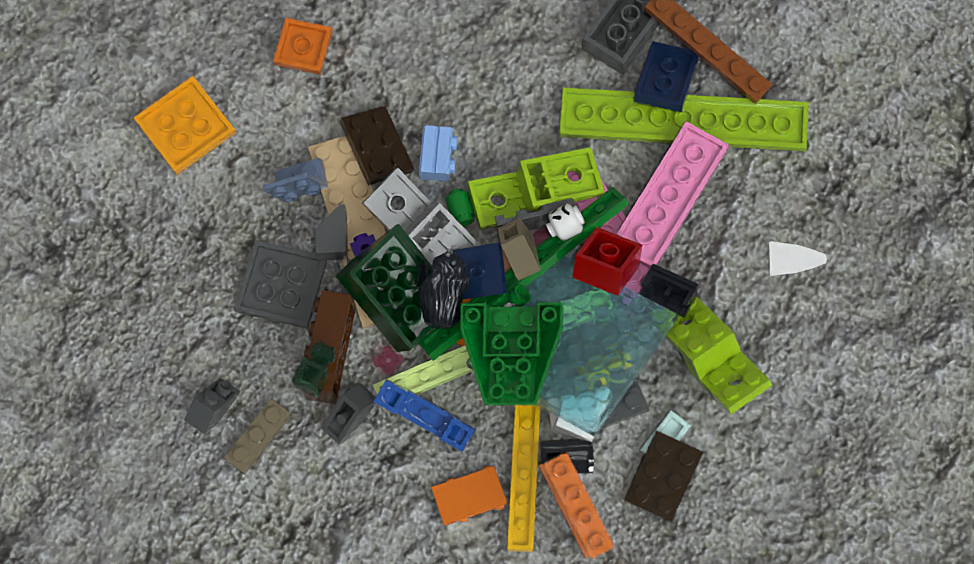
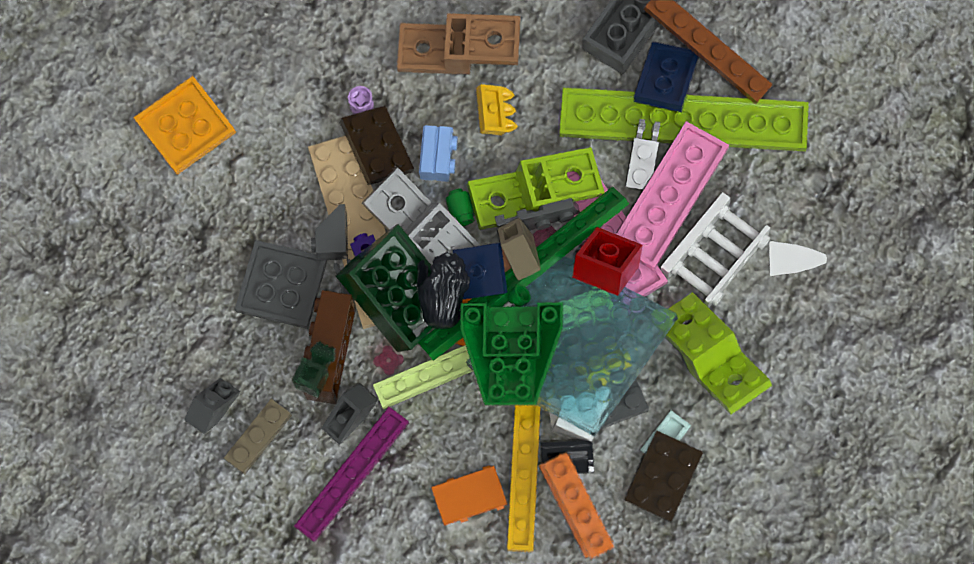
sand blue bracket [263,158,328,202] -> none
orange plate [273,18,333,75] -> none
blue slope [374,379,475,452] -> none
white head [546,203,585,241] -> none
black hinge [639,264,699,318] -> none
none -> magenta tile [294,407,409,543]
none -> lavender wheel [348,86,374,114]
none -> medium nougat bracket [397,13,521,74]
none -> yellow plate [476,84,518,135]
none -> hinge [626,119,660,190]
none -> white fence [661,192,770,308]

